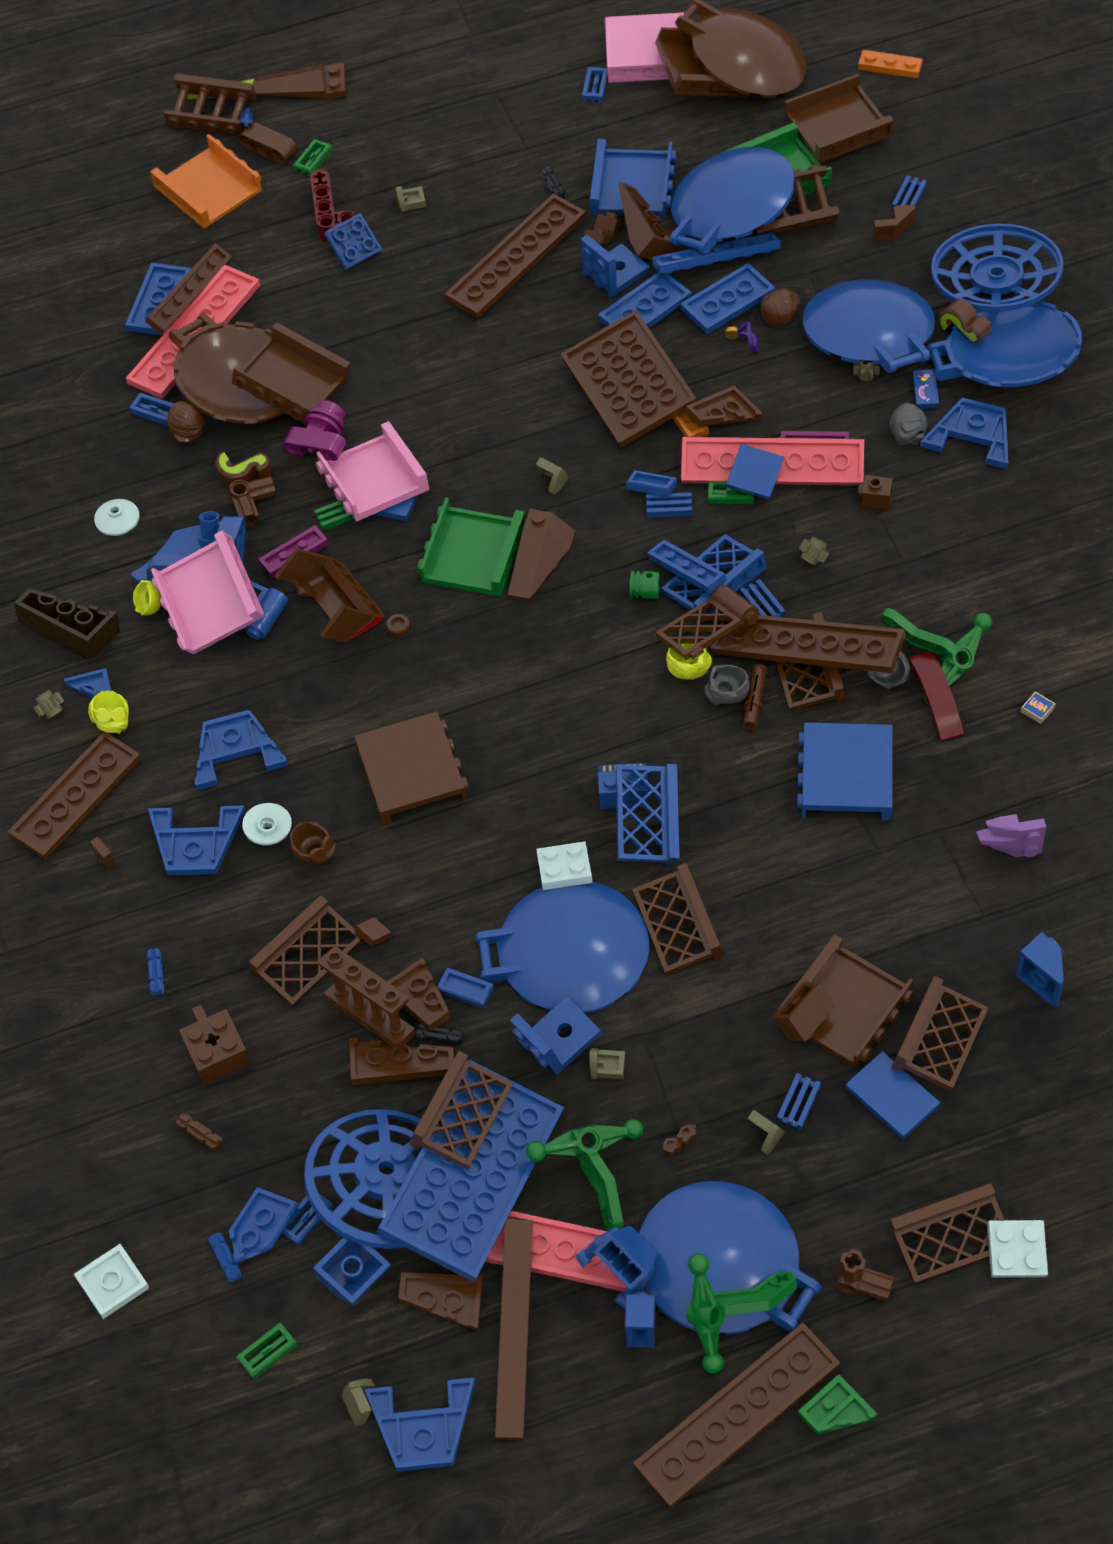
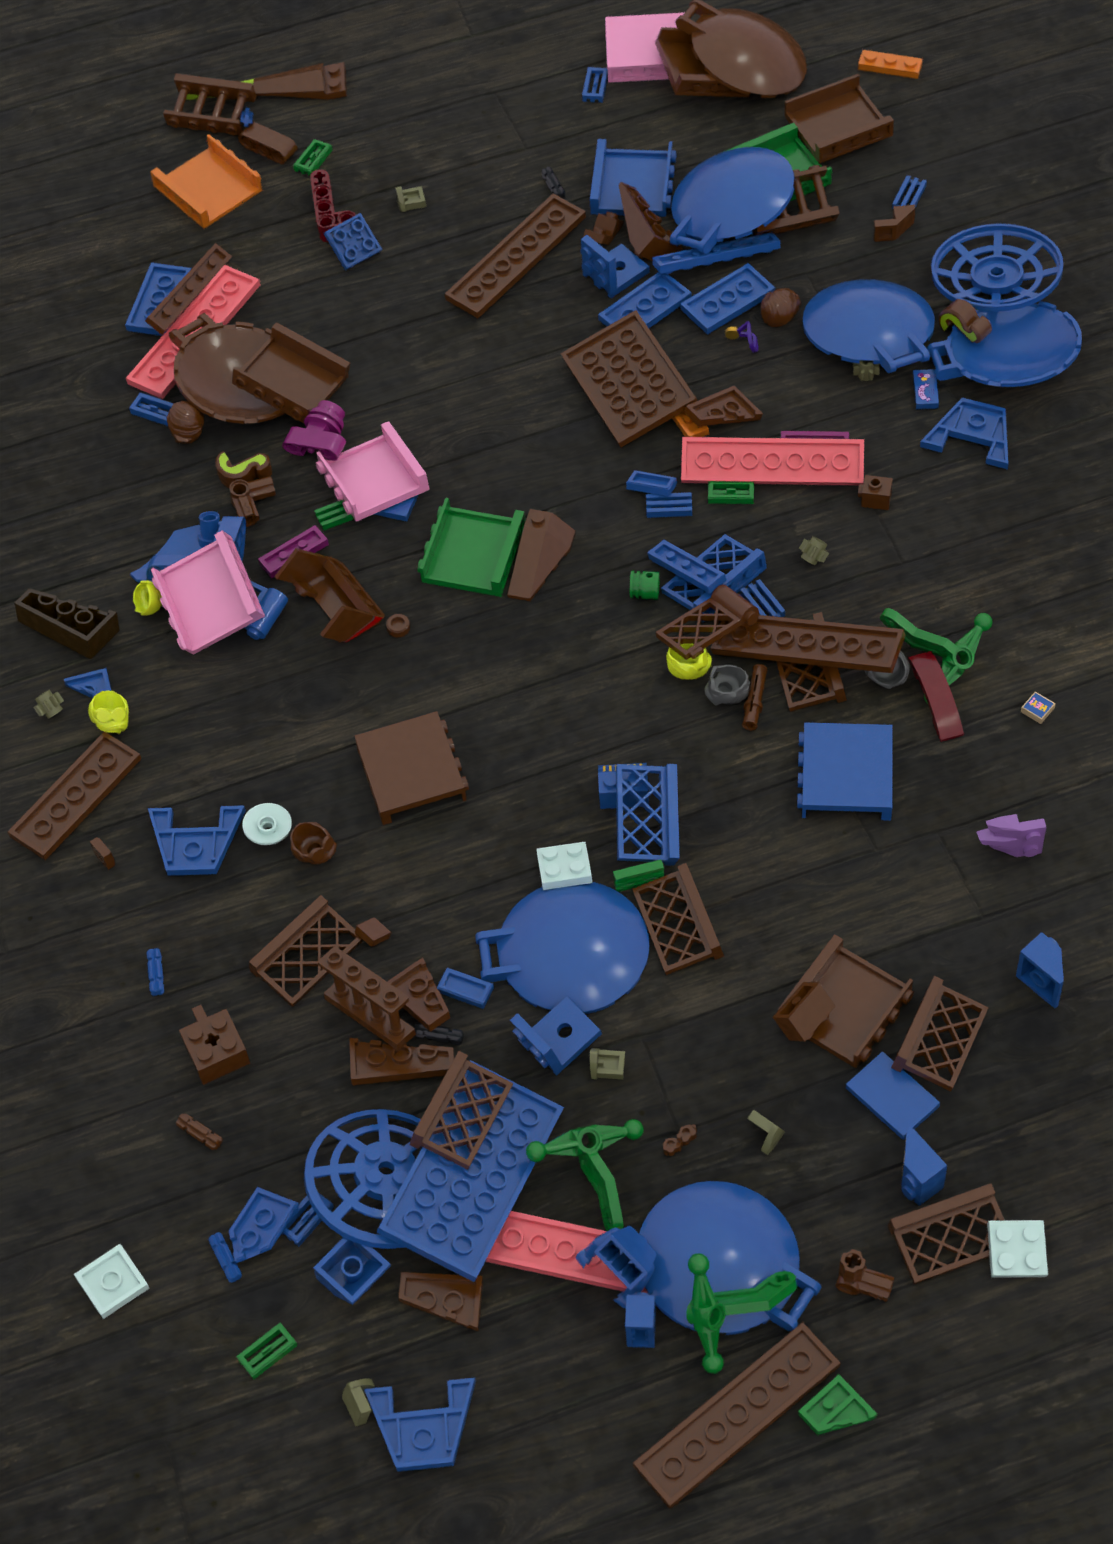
light aqua dish [94,499,140,536] -> none
blue wing [195,710,288,790] -> none
reddish brown tile [495,1220,533,1440] -> none
olive tile [536,457,569,494] -> none
blue tile [726,444,784,500] -> none
blue tile [777,1073,821,1130] -> none
dark grey hair [889,403,927,446] -> none
none -> green tile [613,859,664,892]
none -> blue slope [901,1127,947,1206]

